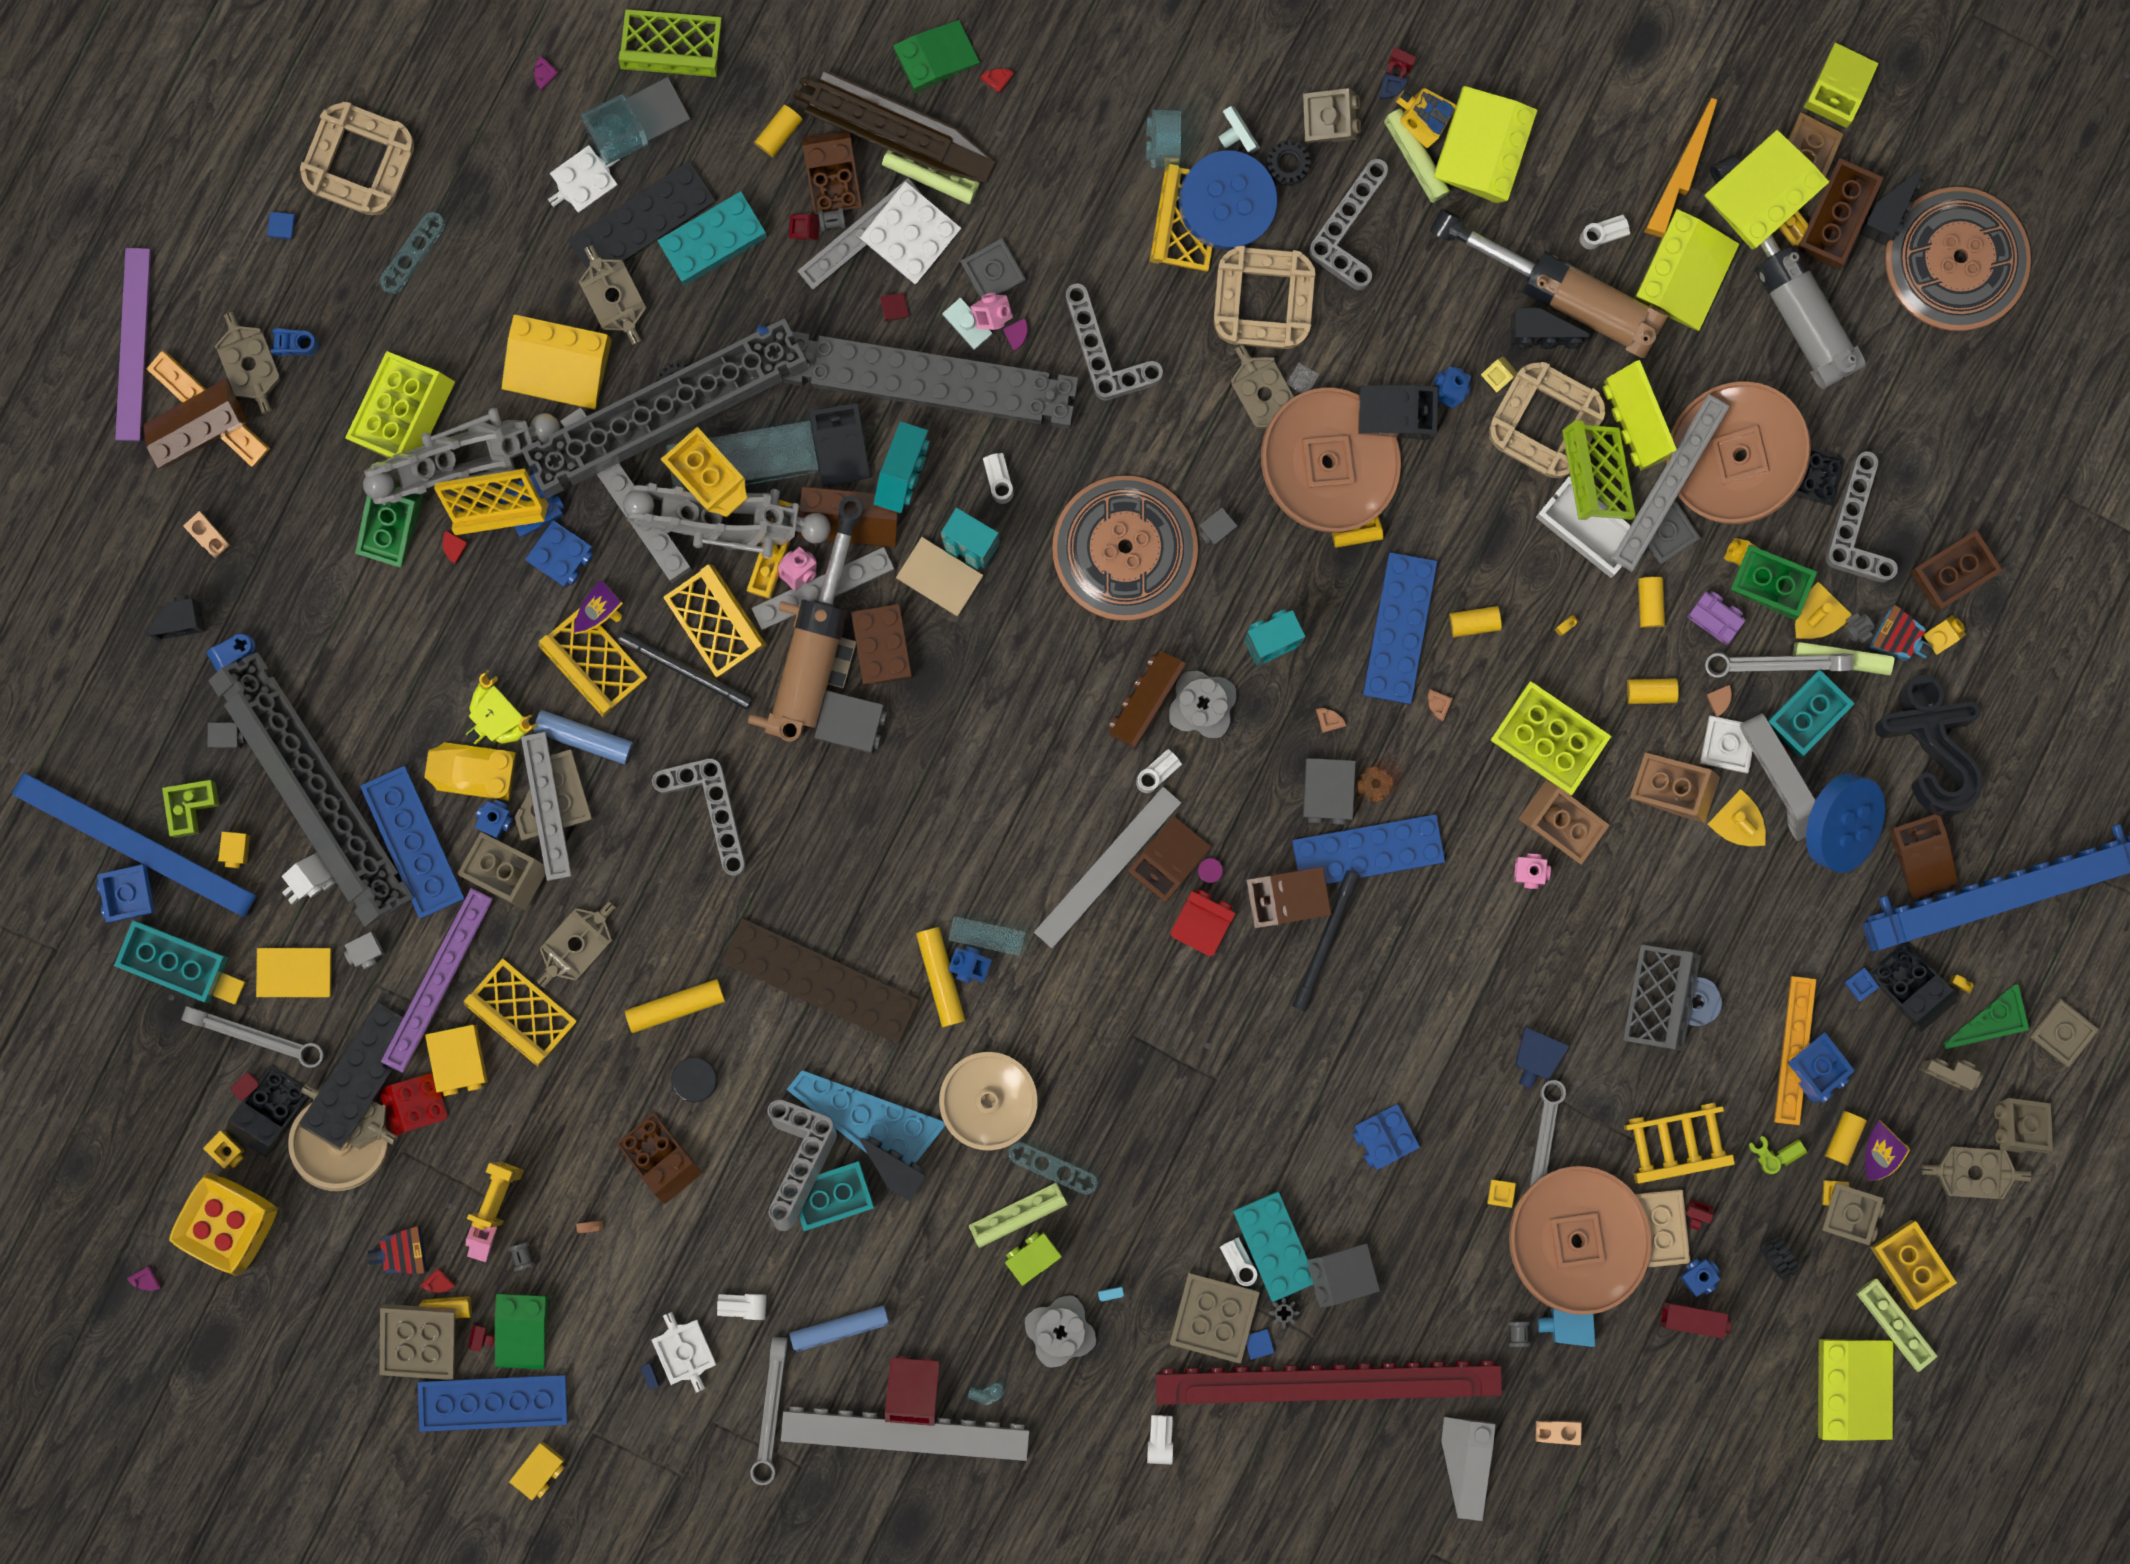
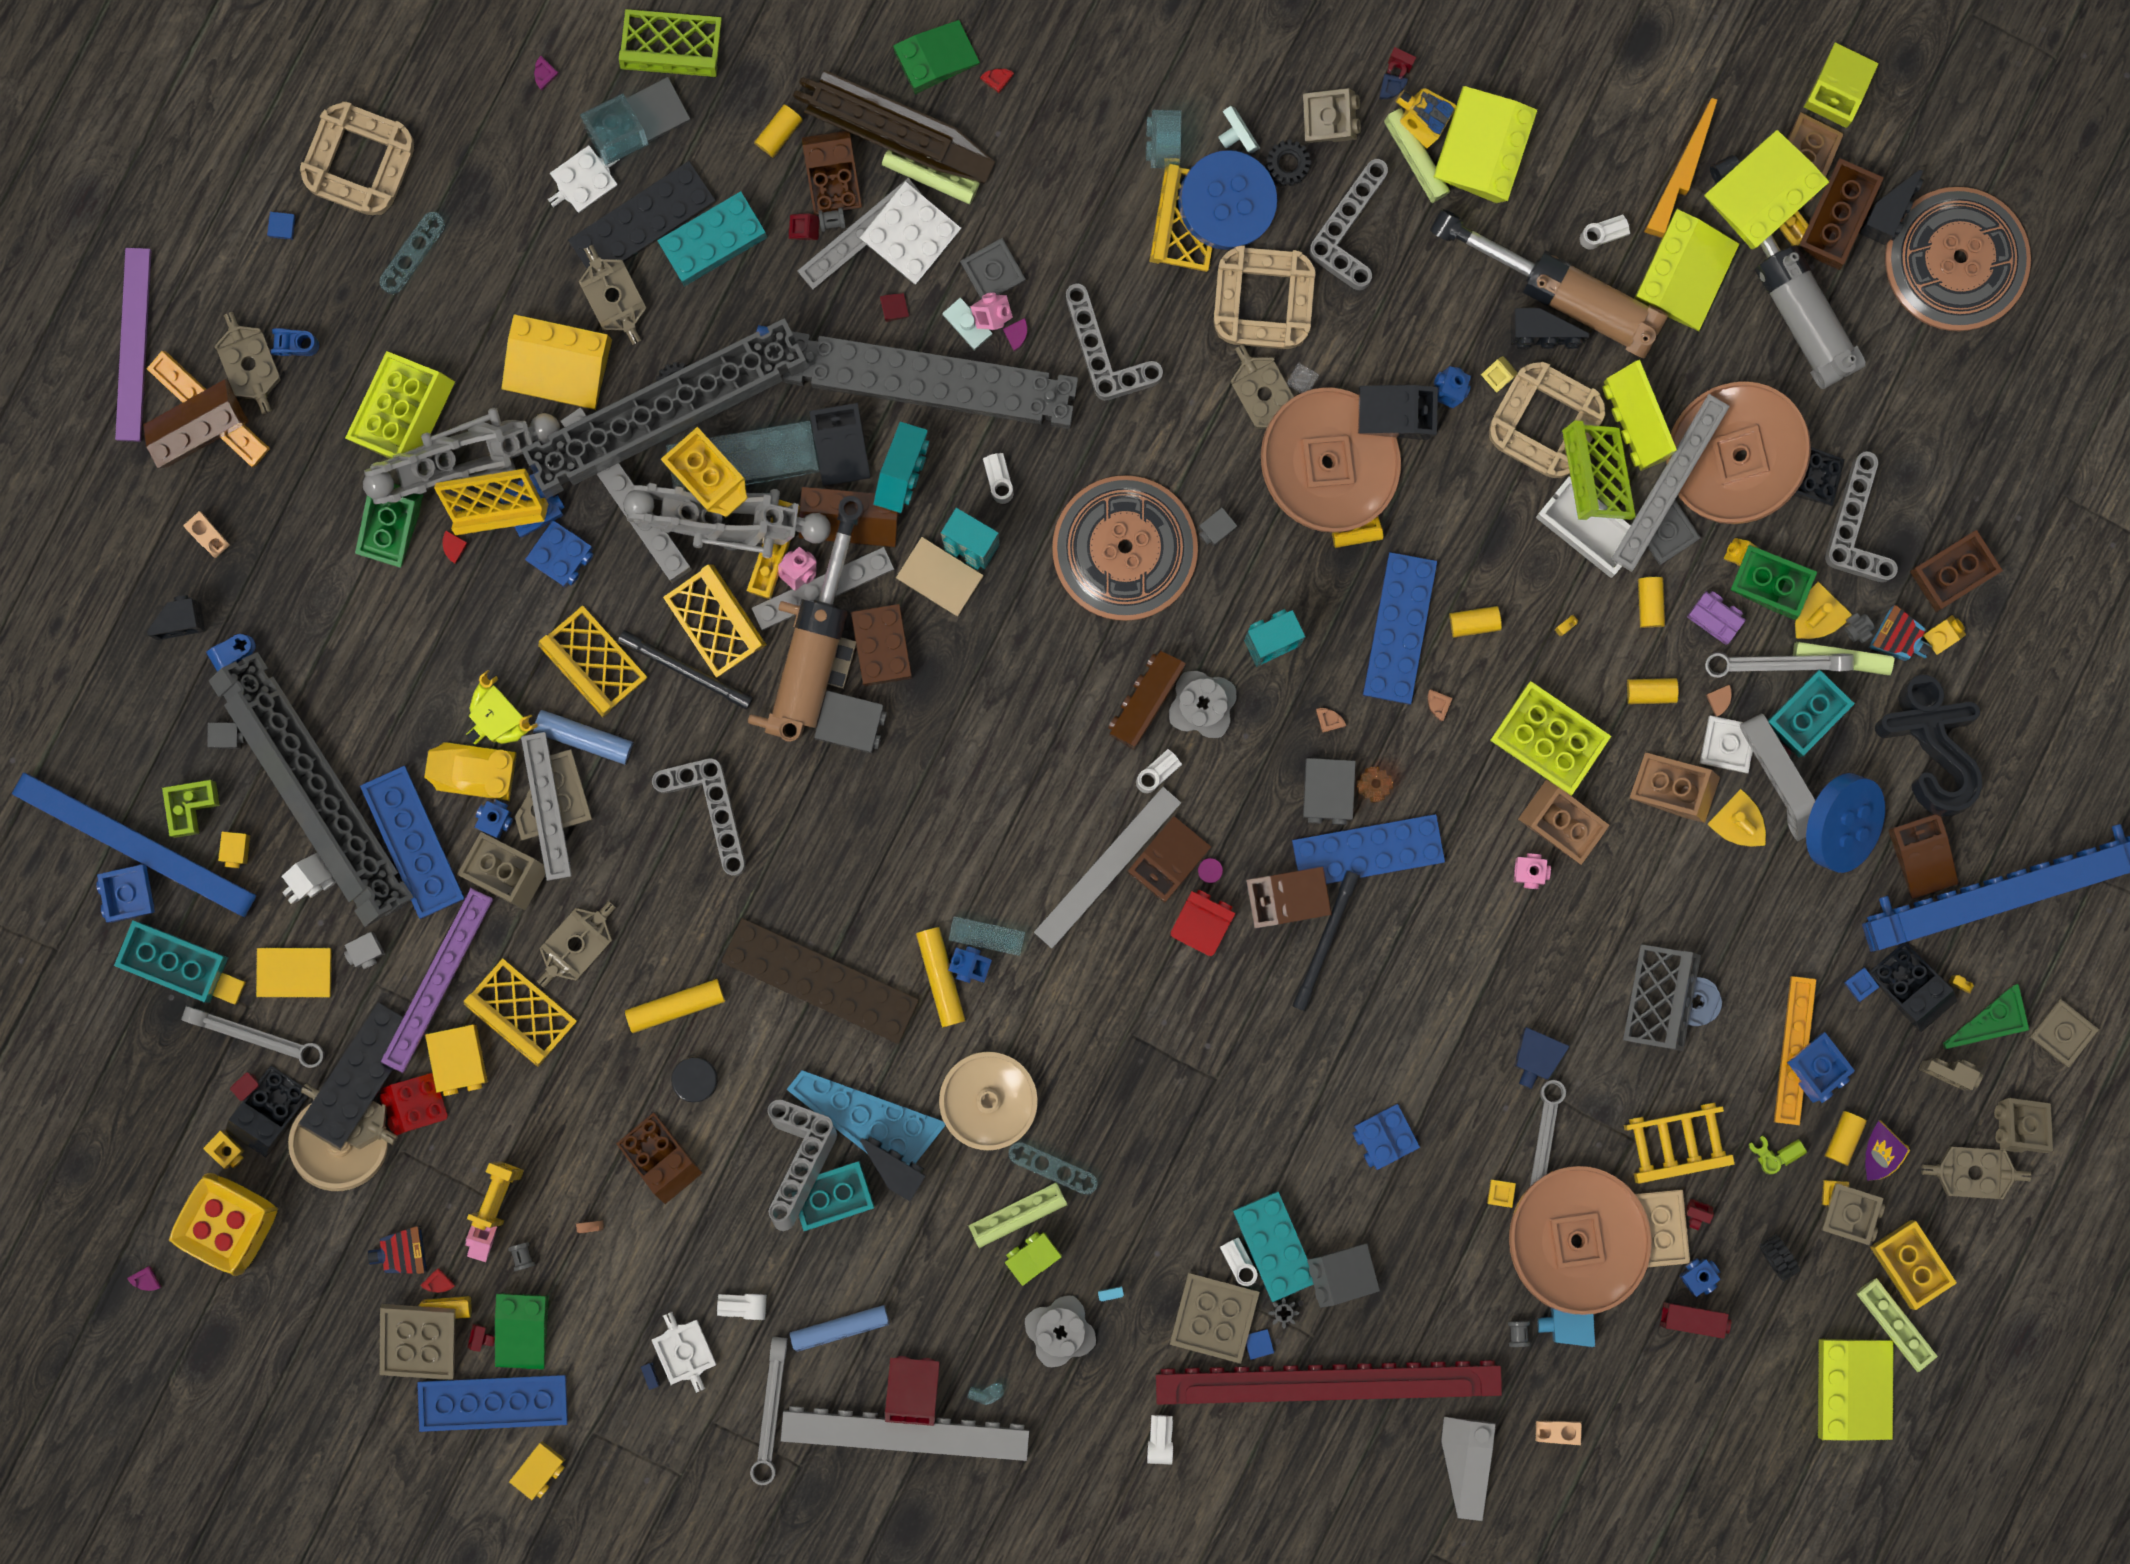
dark purple shield [573,580,623,634] -> none

